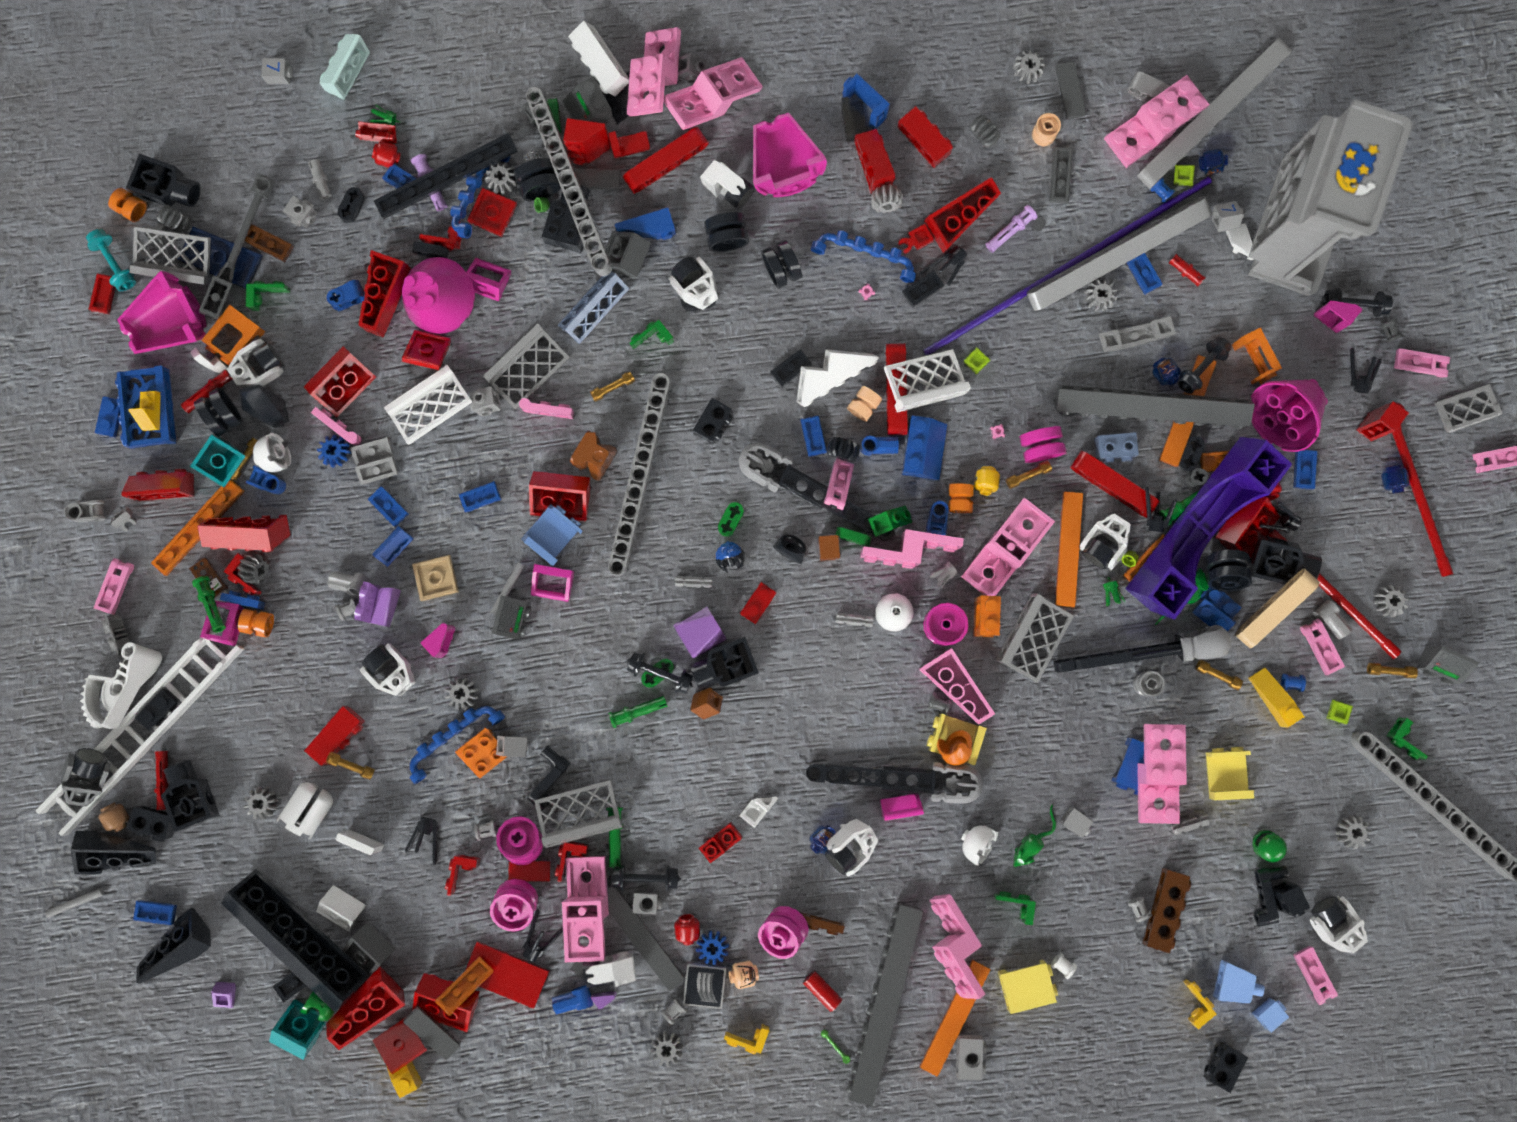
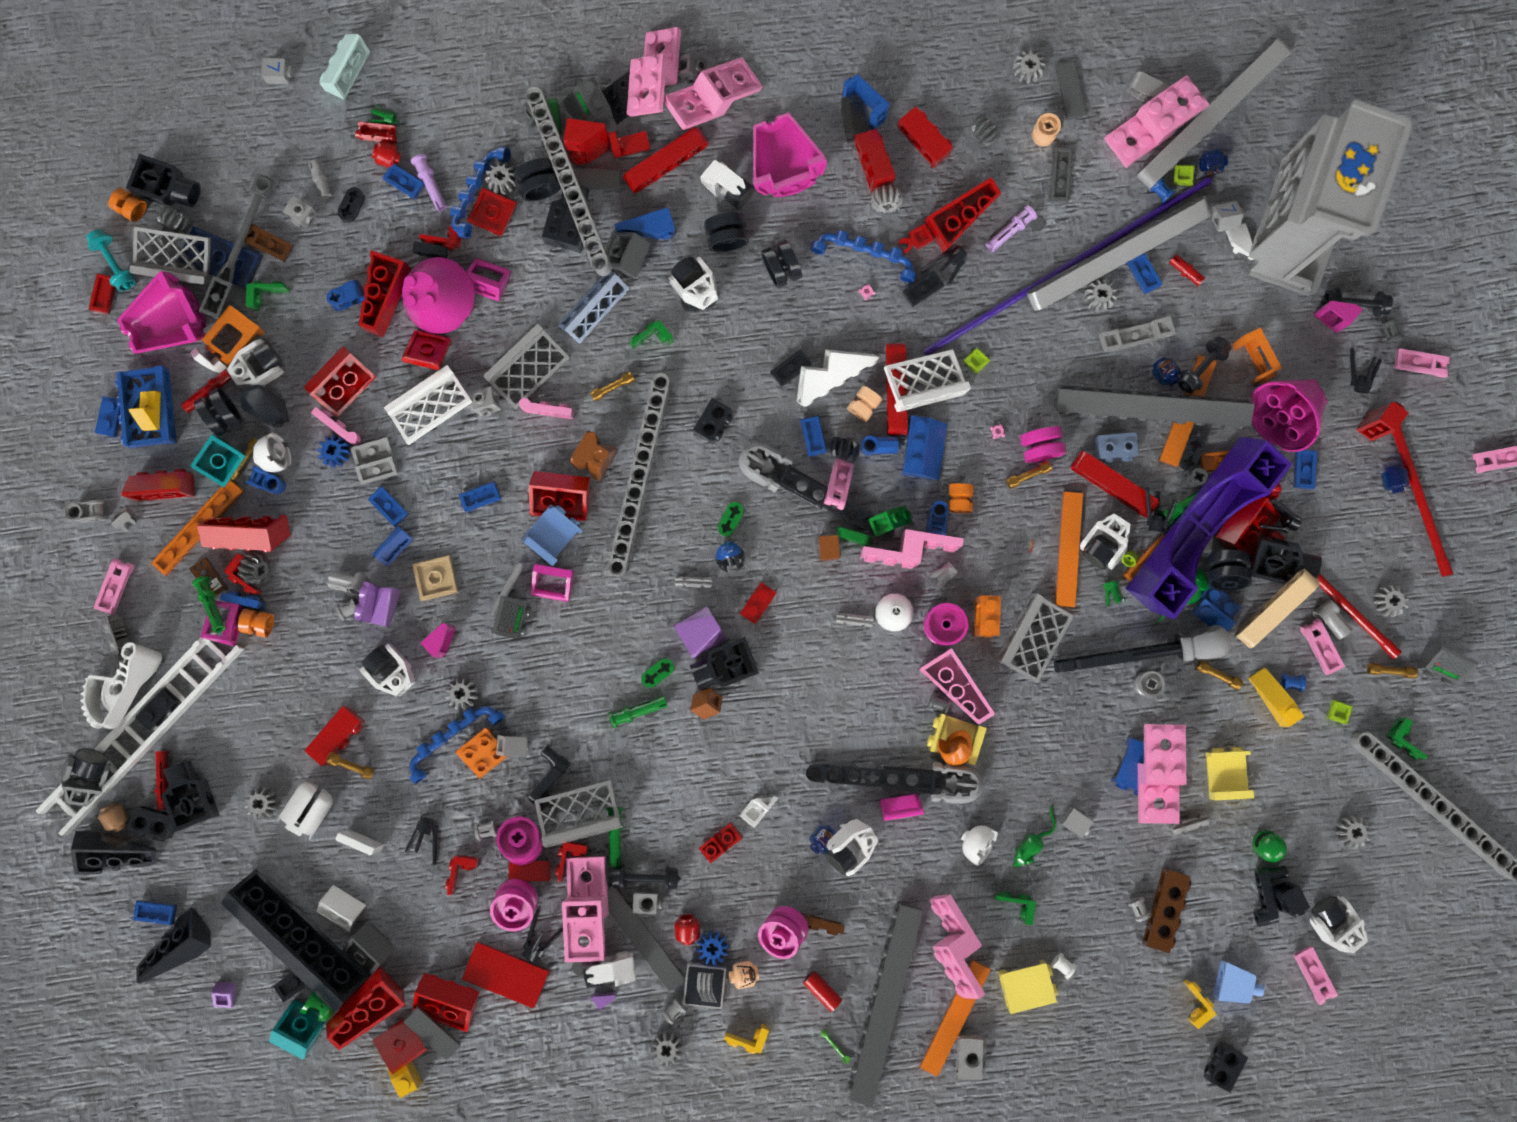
light grey bar [45,888,104,918] -> none
black plate [374,133,518,219] -> none
orange tile [435,957,493,1016] -> none
bright green hinge [534,197,550,213] -> none
blue piece [551,985,594,1015] -> none
white brick [569,21,629,96] -> none
black piece [627,652,693,694] -> none
black piece [773,534,806,564] -> none
bright pink bracket [961,497,1055,596] -> none
yellow head [974,466,1000,496] -> none
light blue brick [1252,998,1289,1033] -> none
light grey window [1435,384,1502,434] -> none

